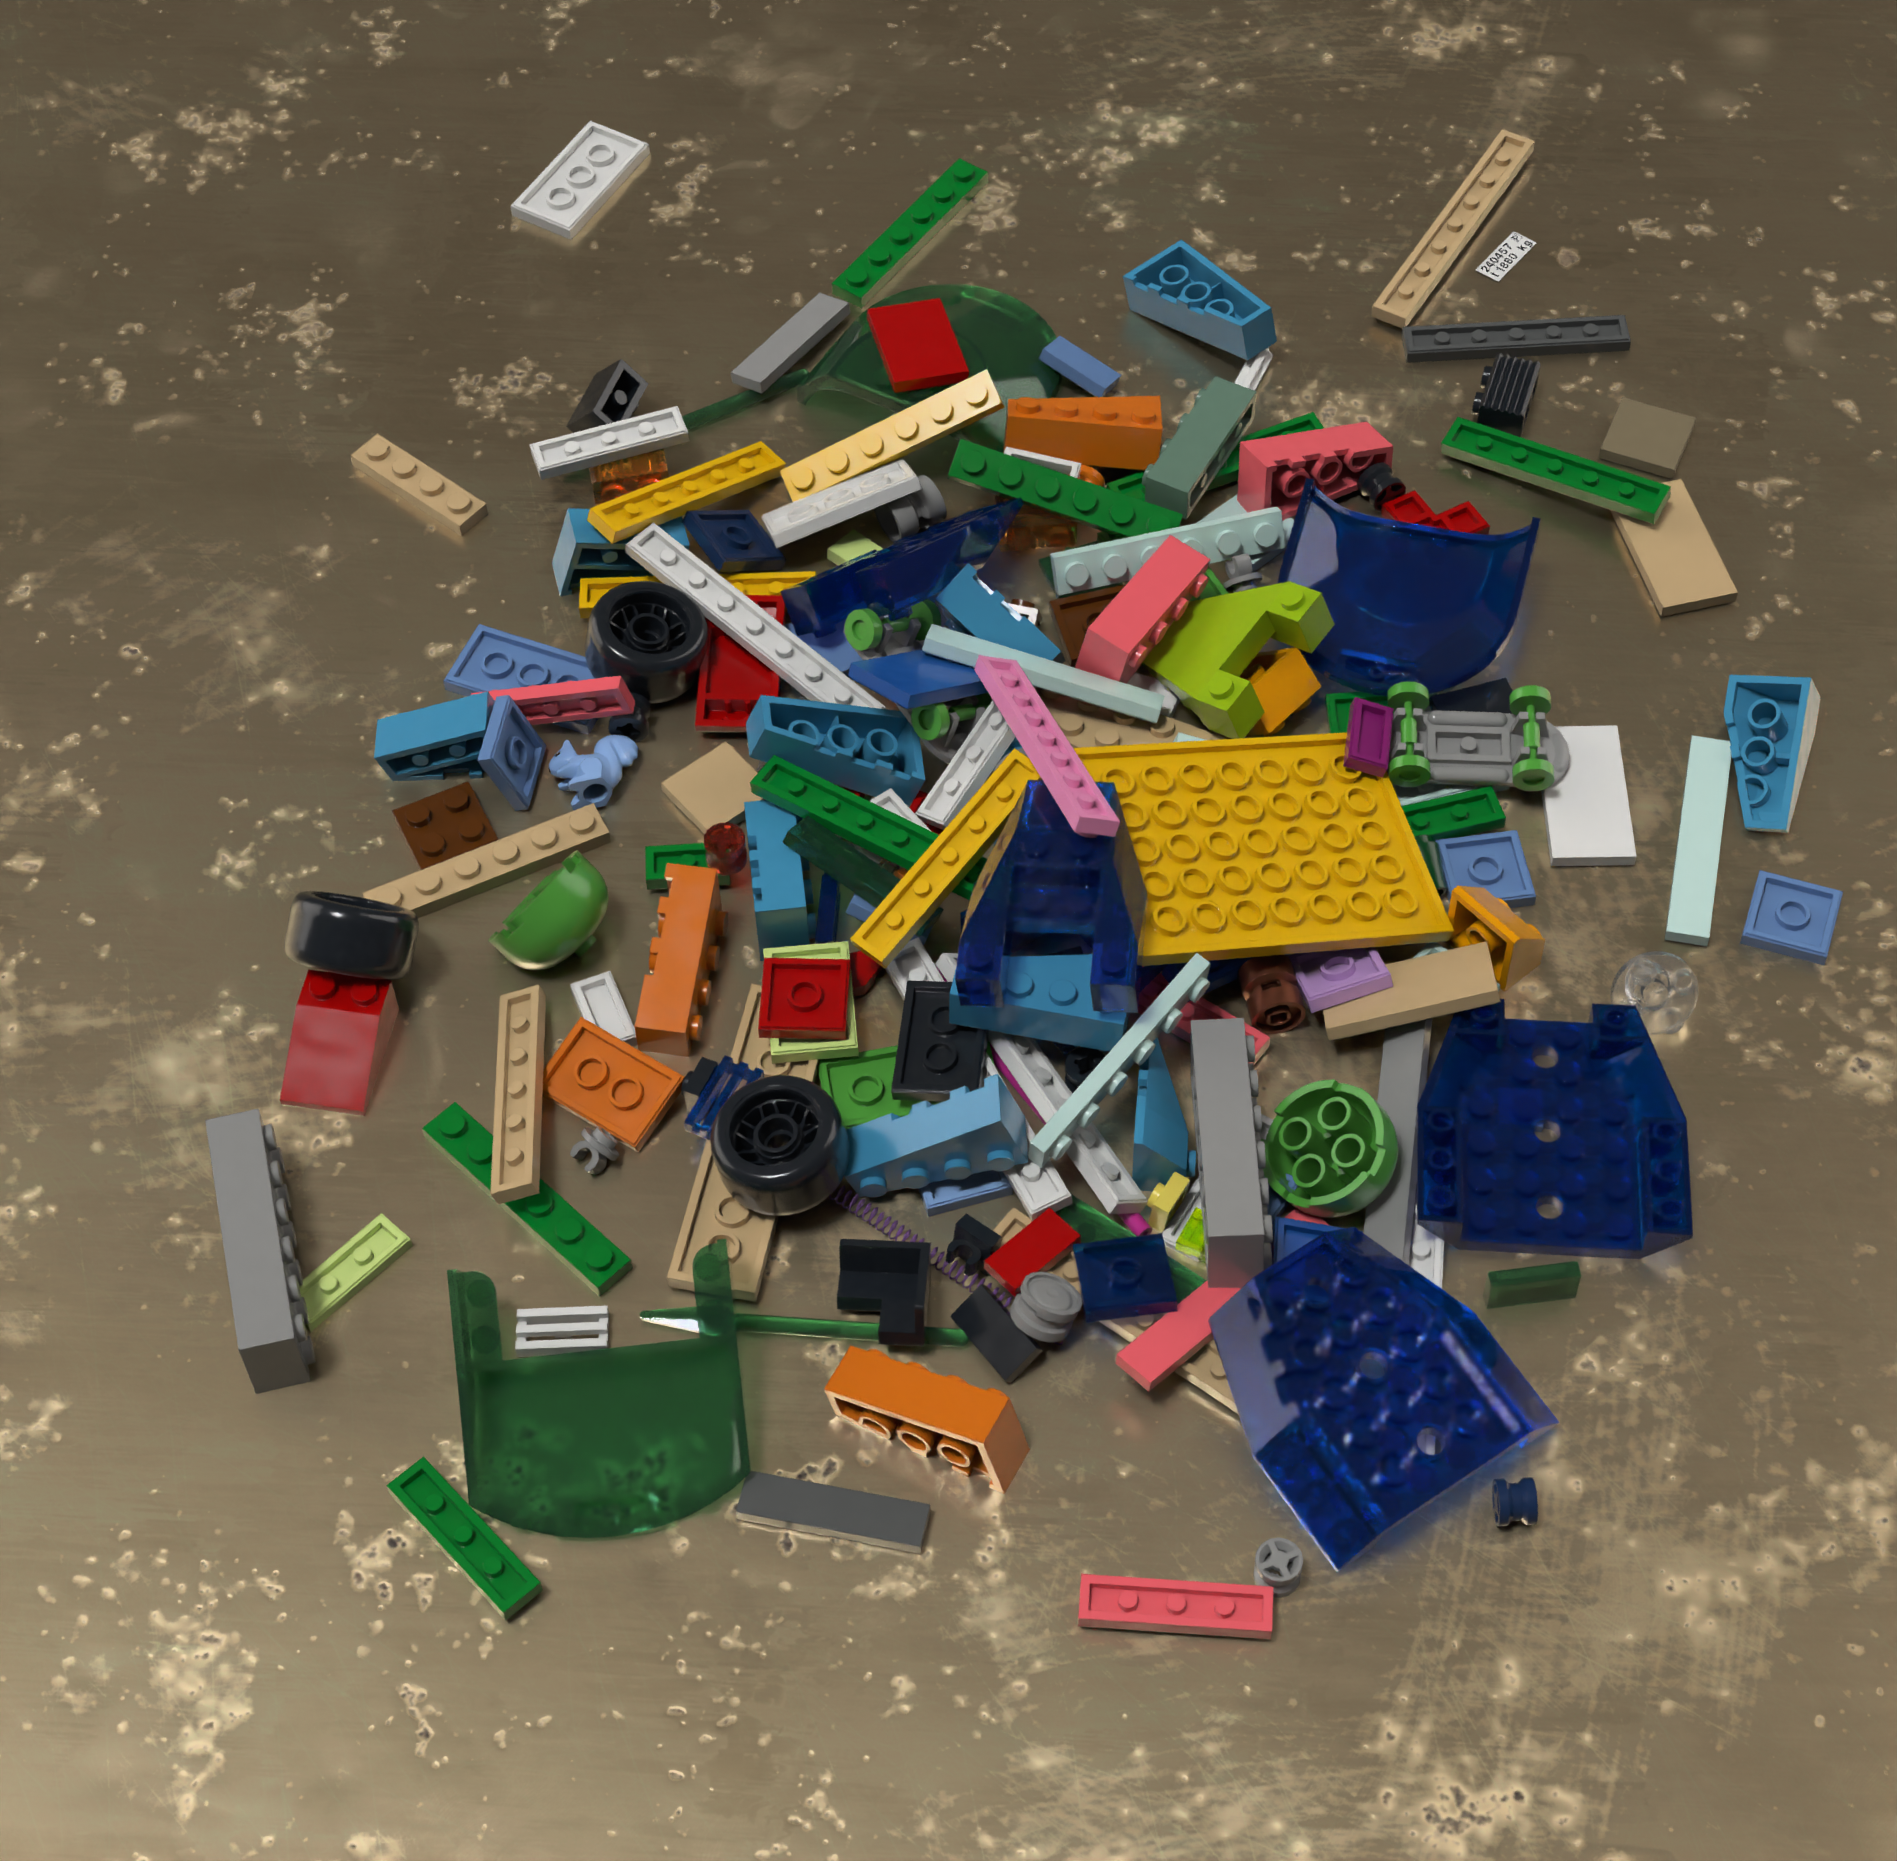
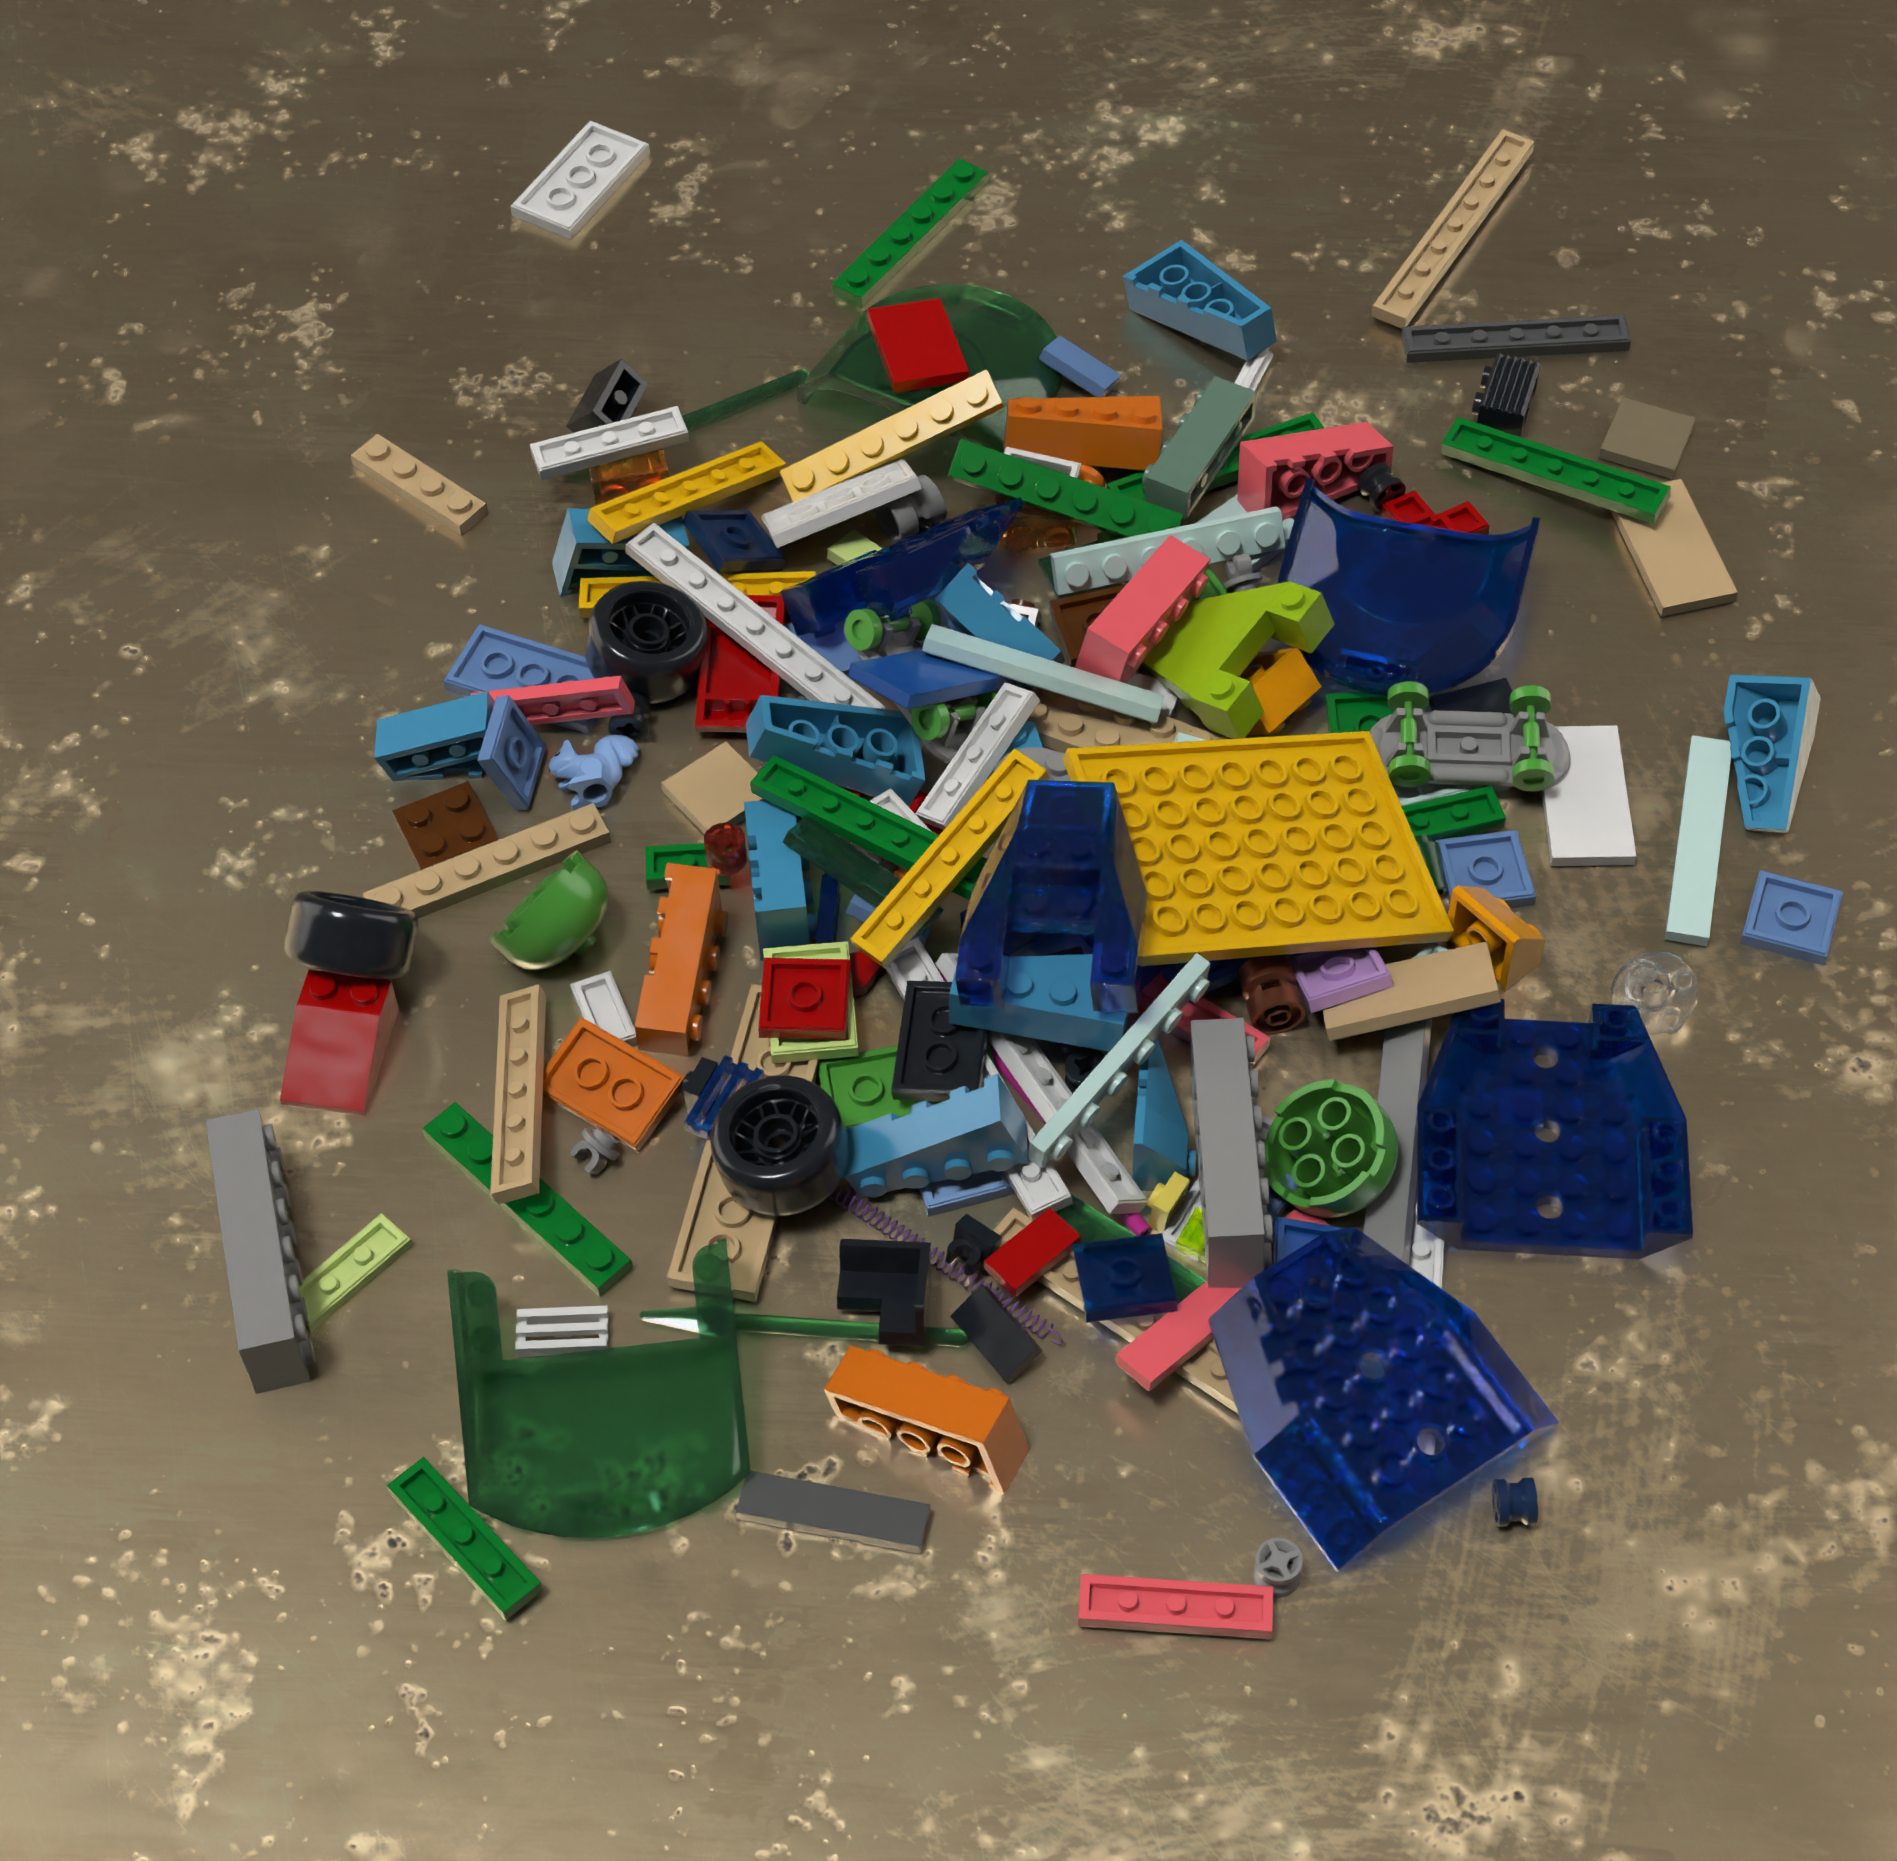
light grey tile [731,292,850,393] -> none
bright pink plate [974,655,1120,838] -> none
light grey wheel [1010,1272,1082,1342] -> none
magenta tile [1343,697,1394,778] -> none
white sticker [1476,231,1536,282] -> none
clear green tile [1483,1261,1581,1309] -> none

